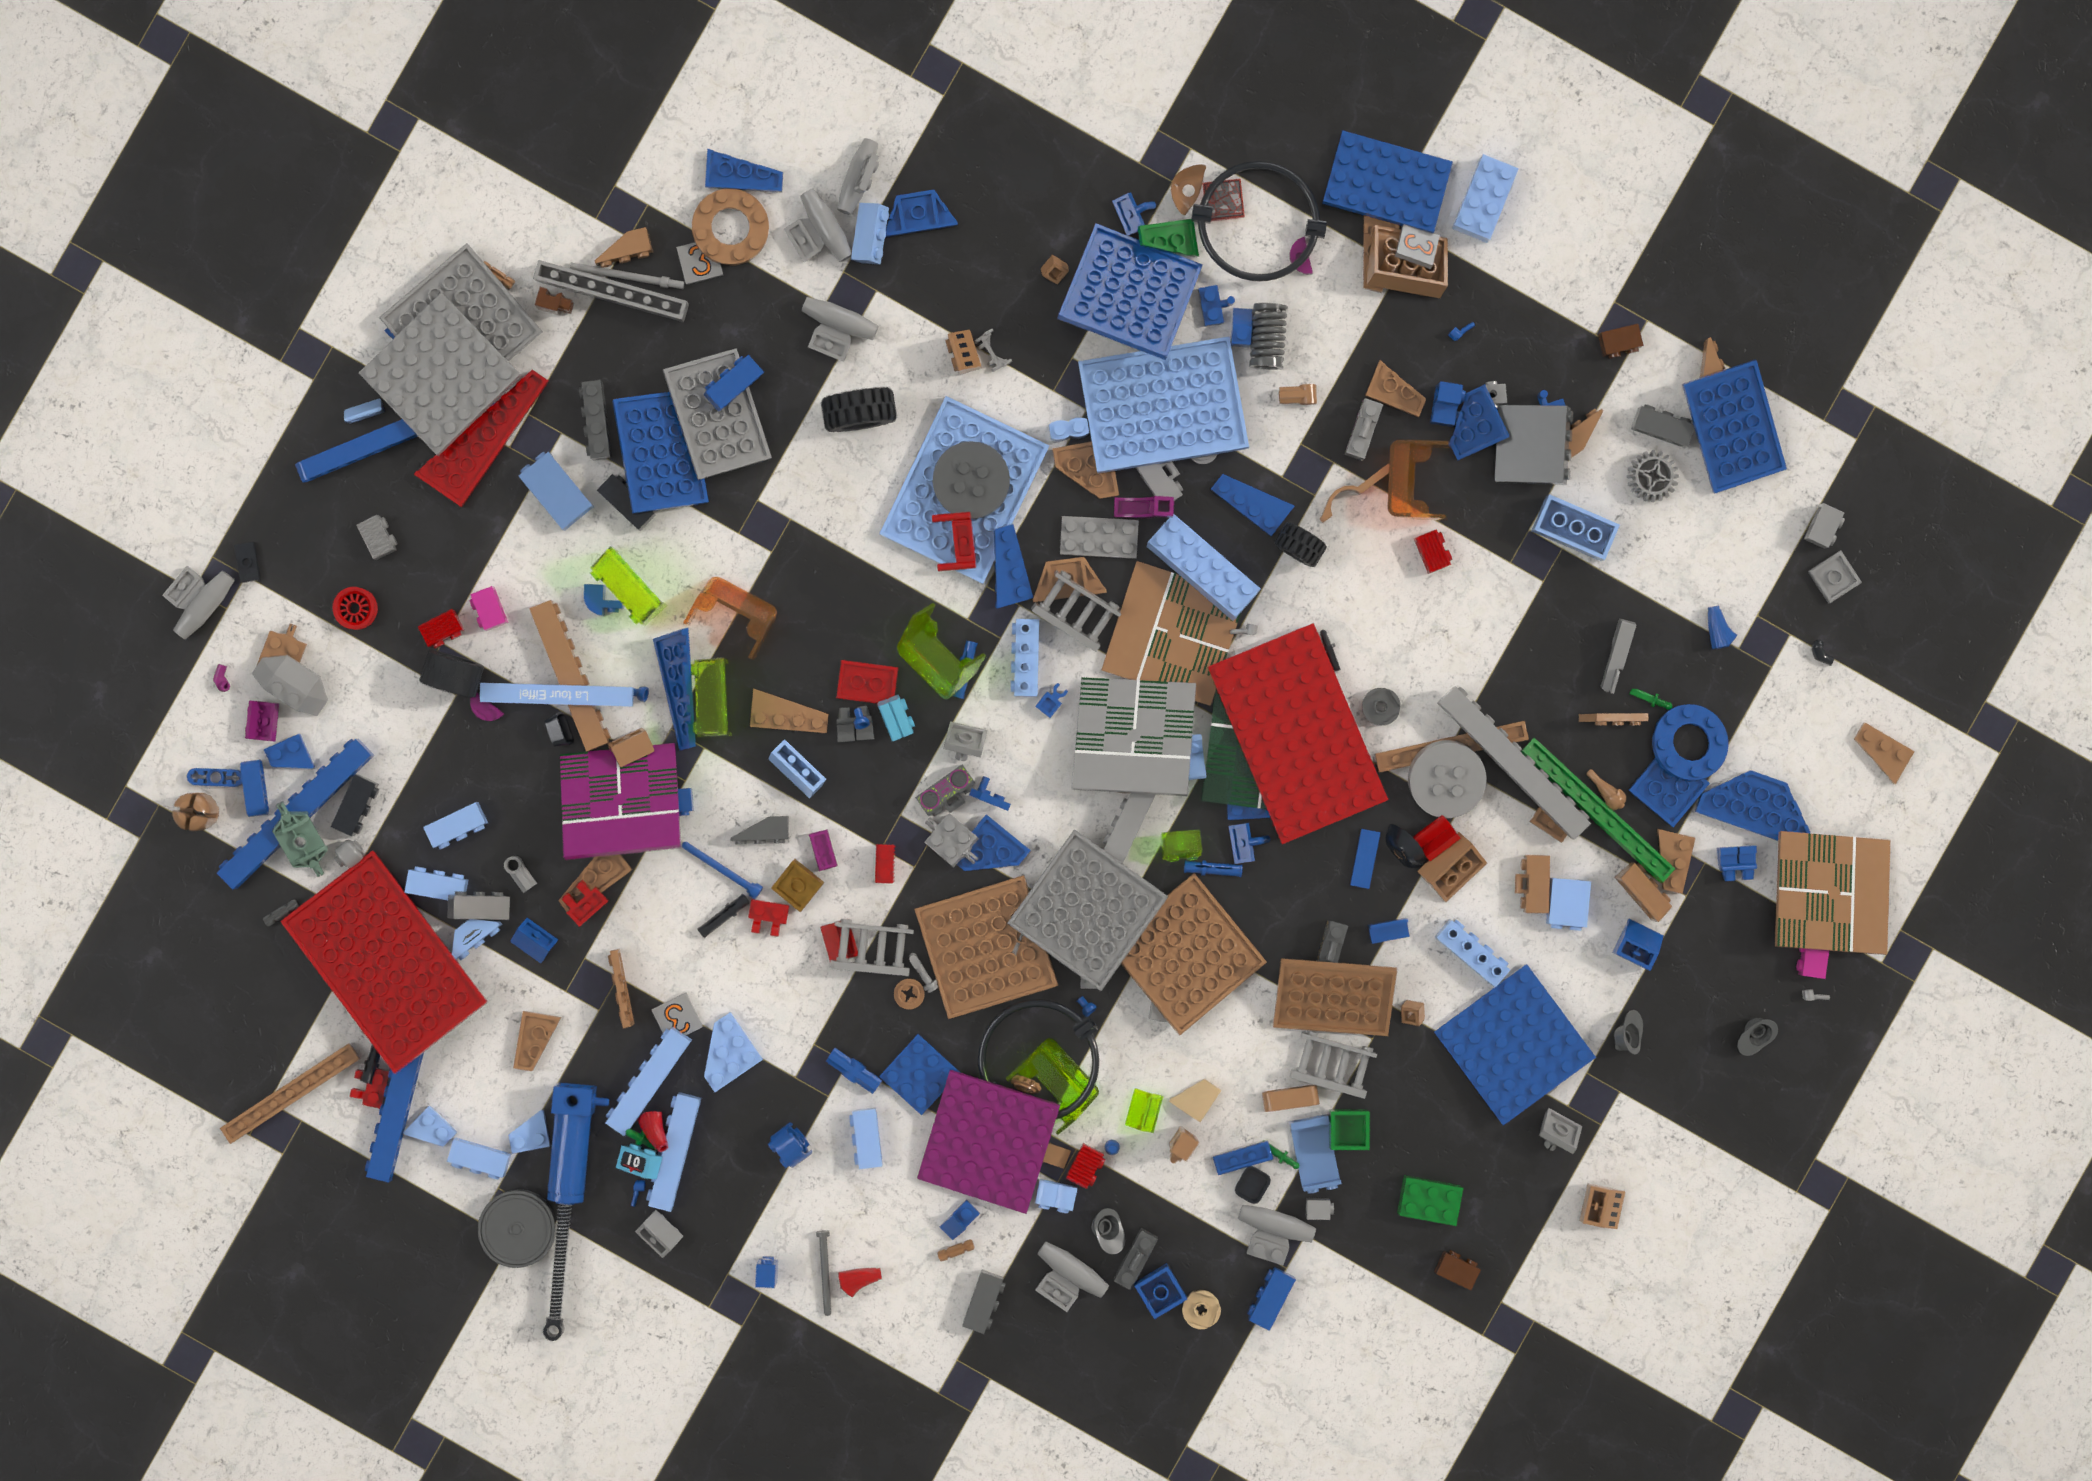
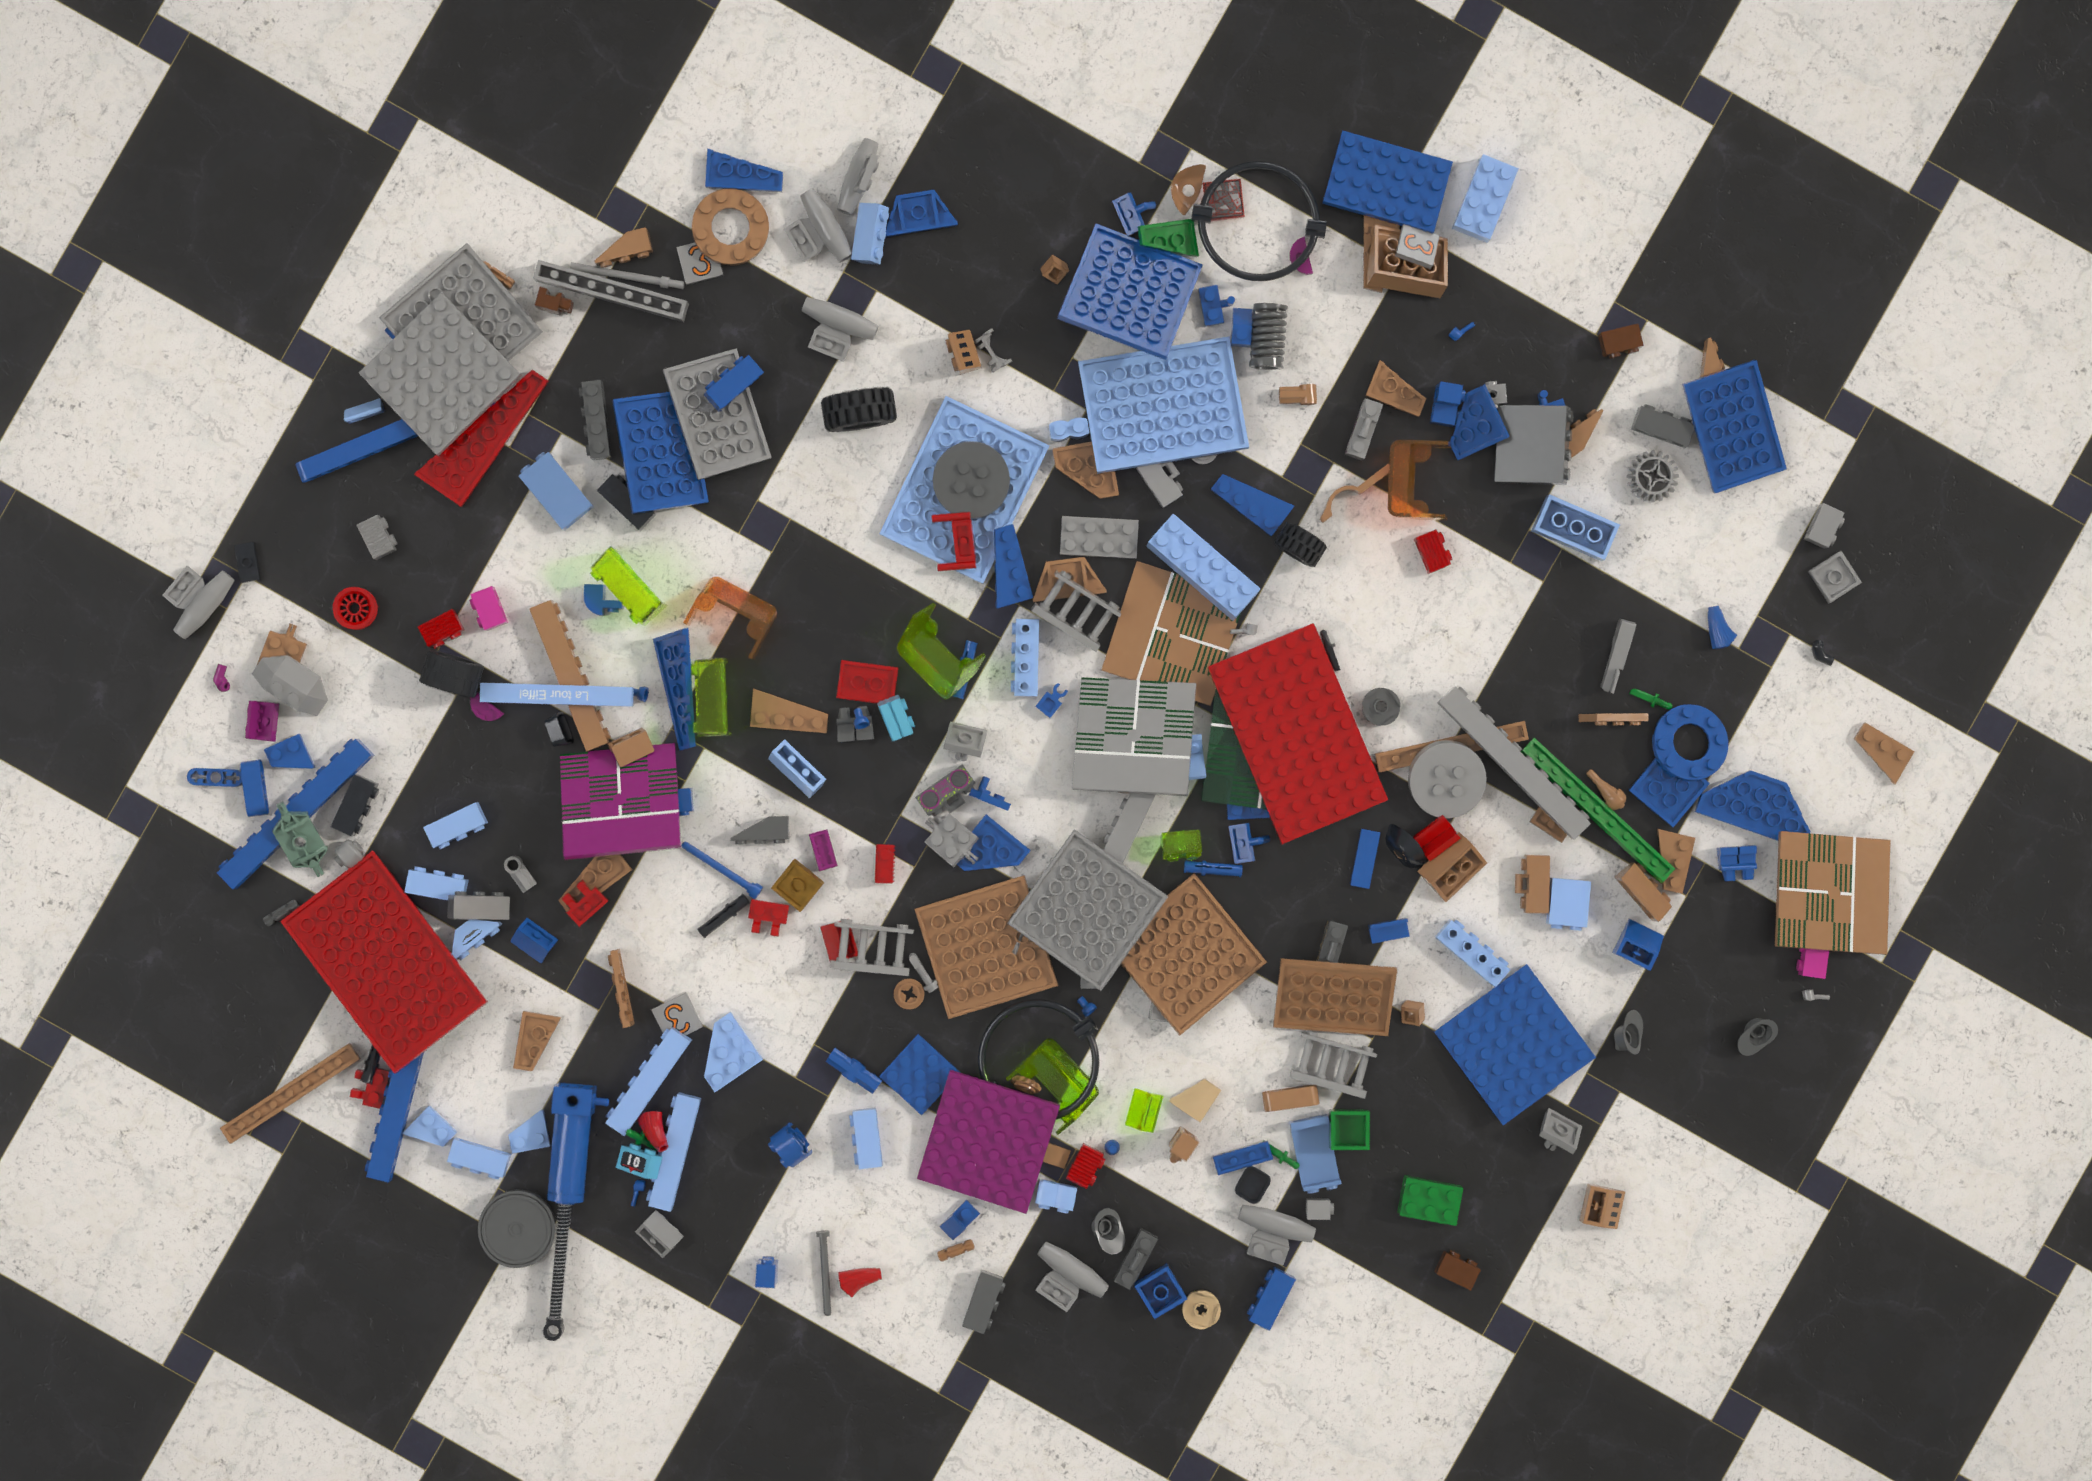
medium nougat cylinder [172,793,219,831] -> none
magenta arch [1114,496,1174,519] -> none

